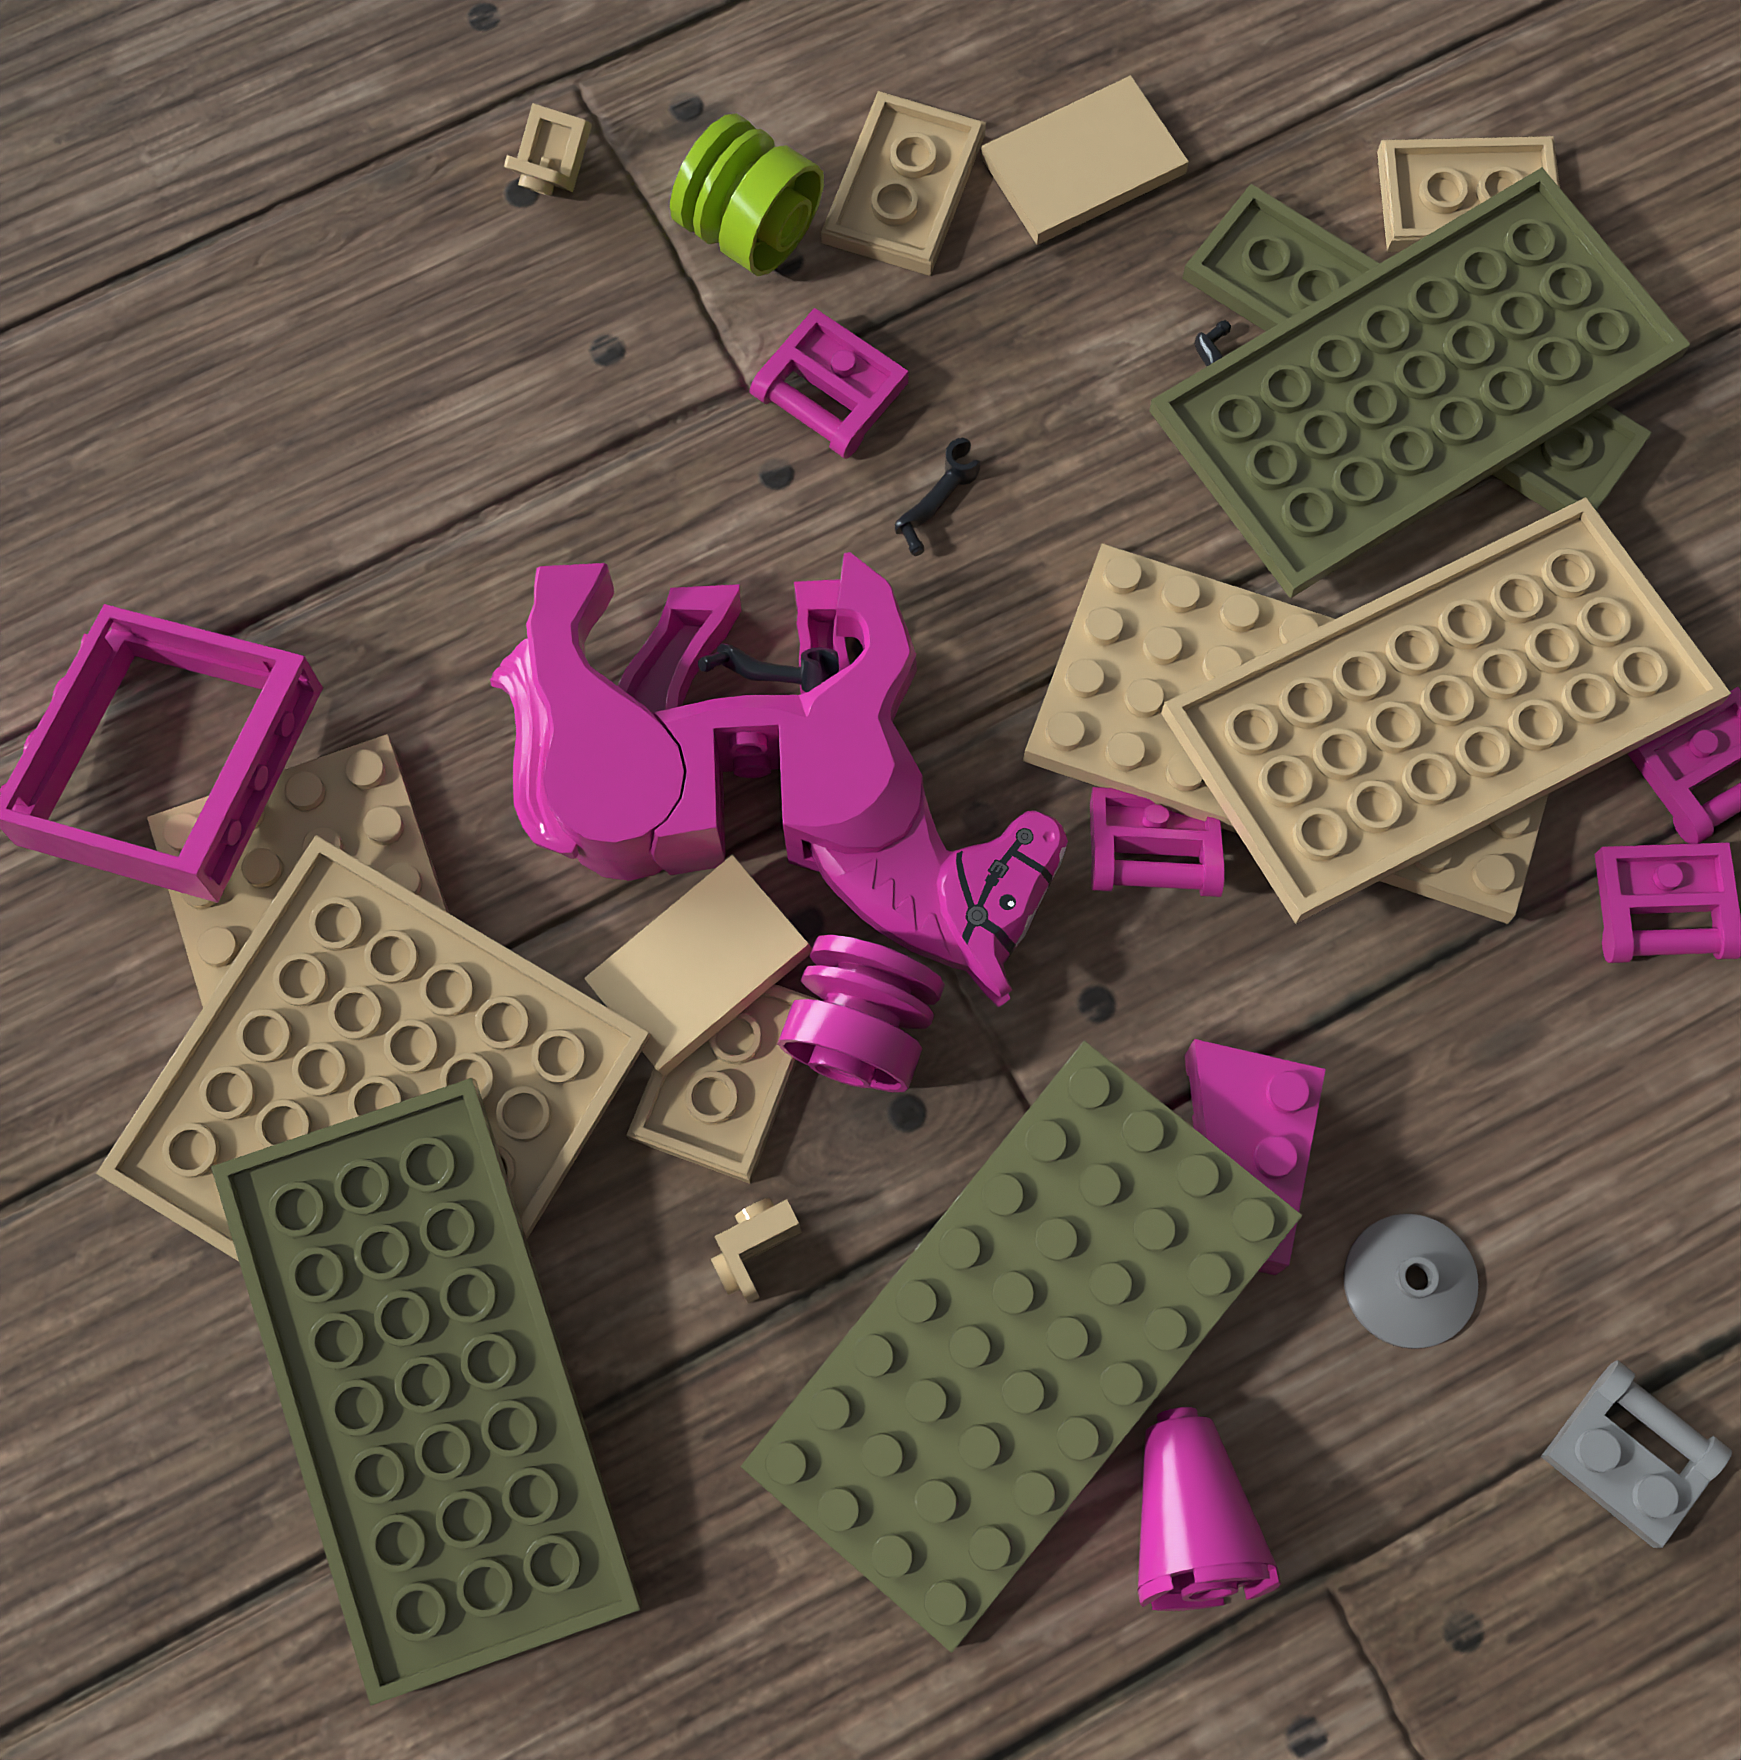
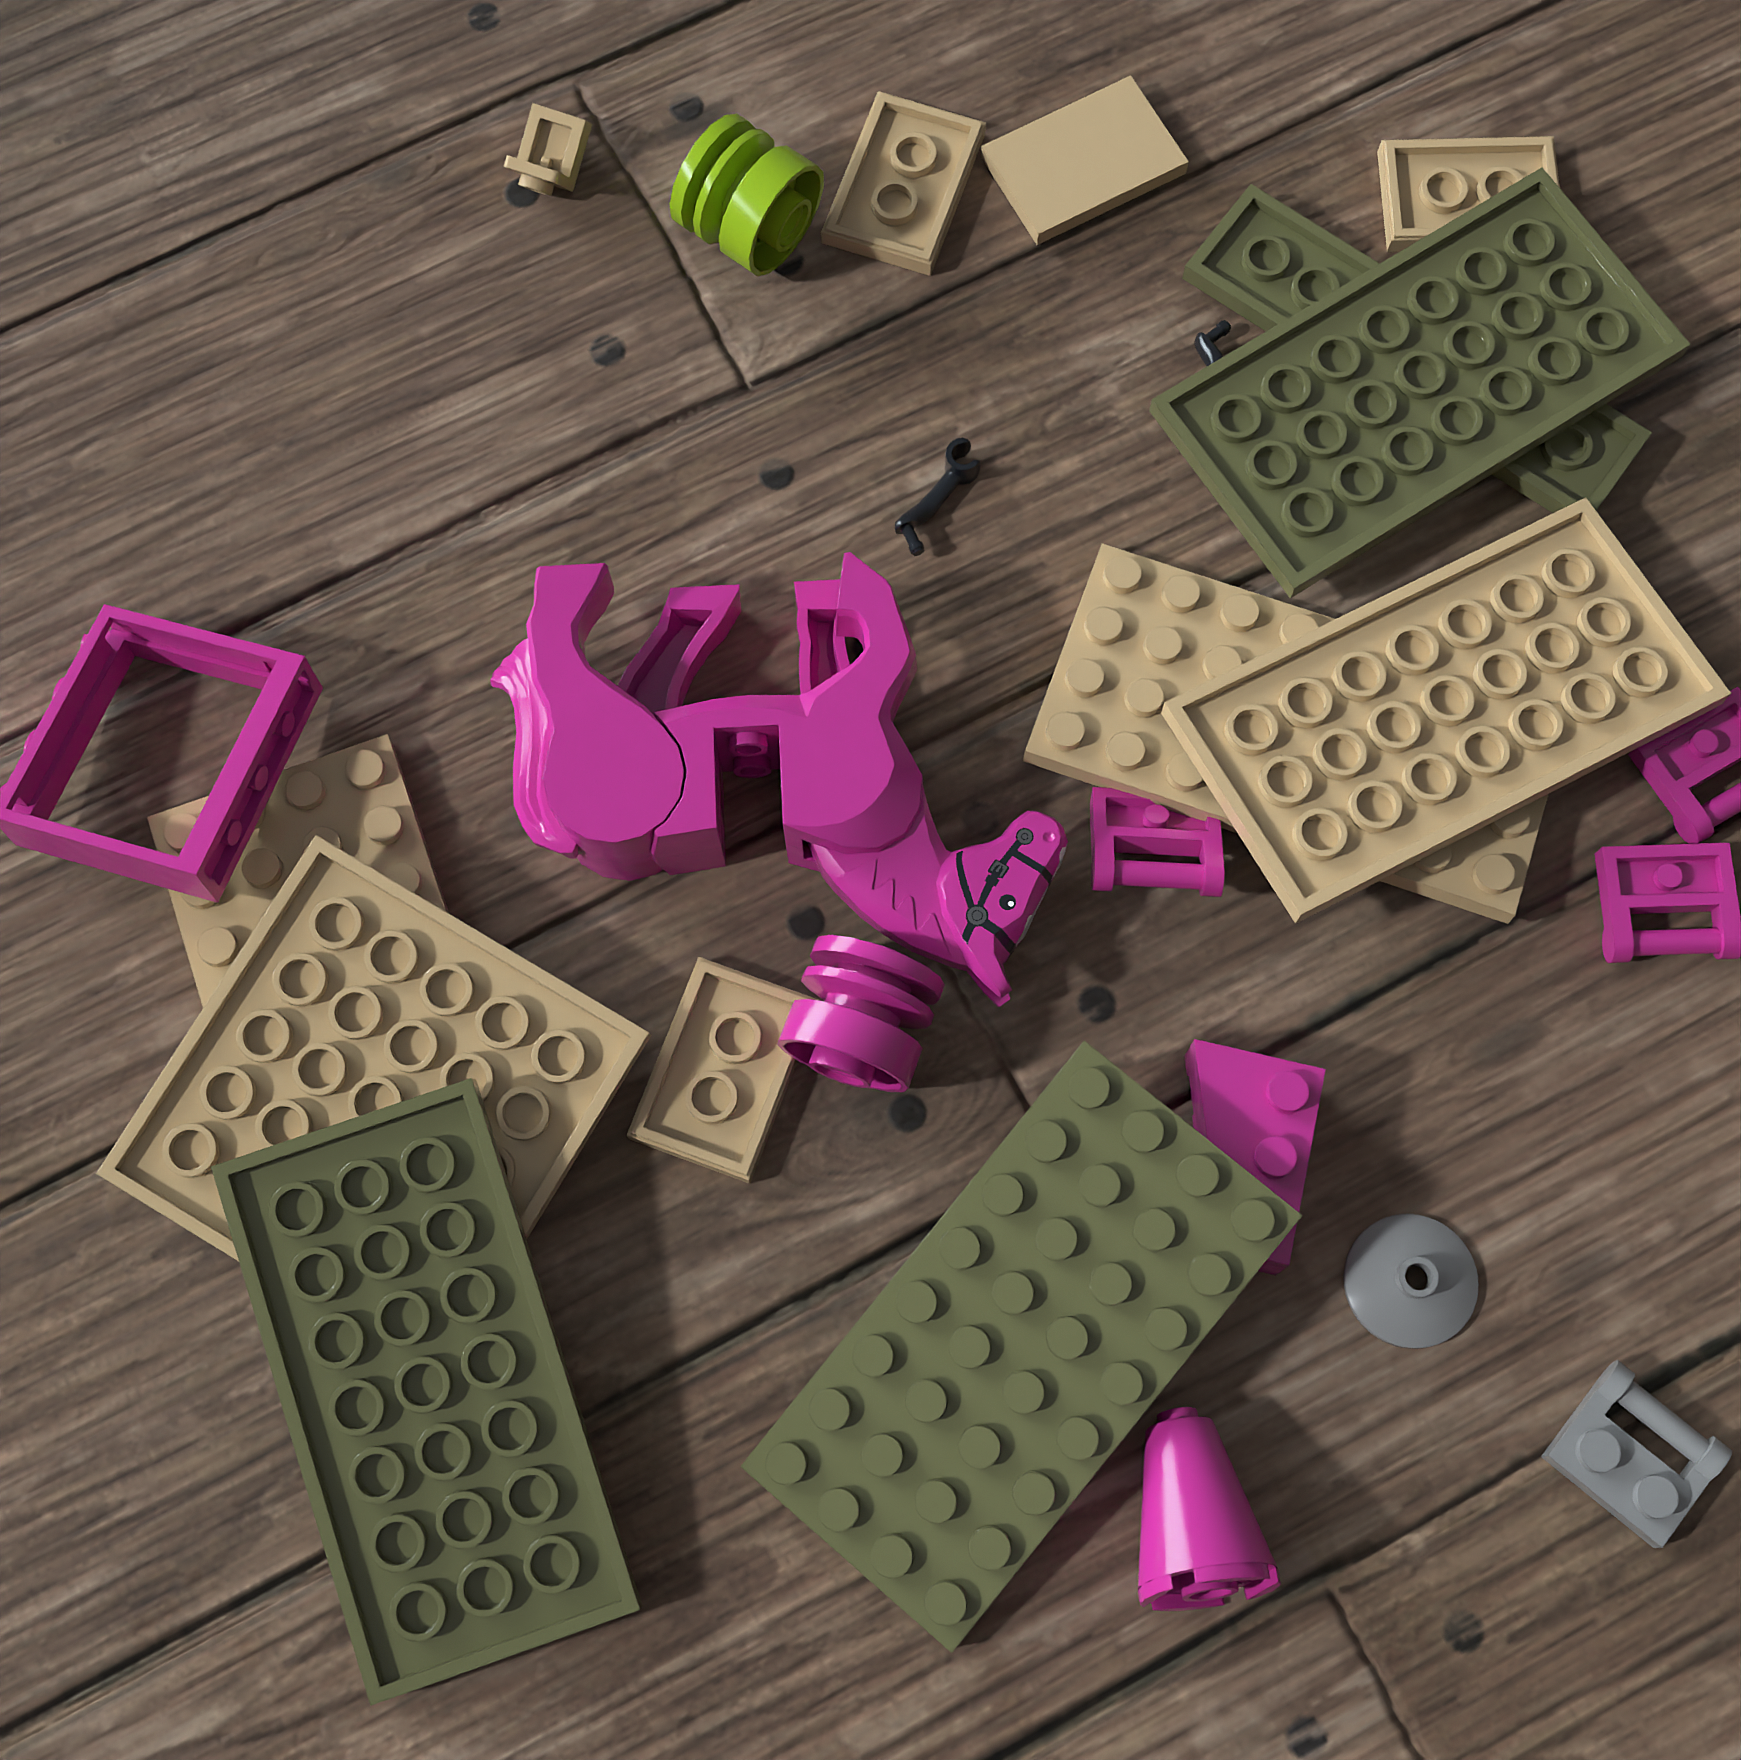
tan tile [584,855,812,1077] -> none
black piece [698,643,839,693] -> none
tan bracket [711,1198,802,1304] -> none
dark pink plate [750,307,909,459] -> none

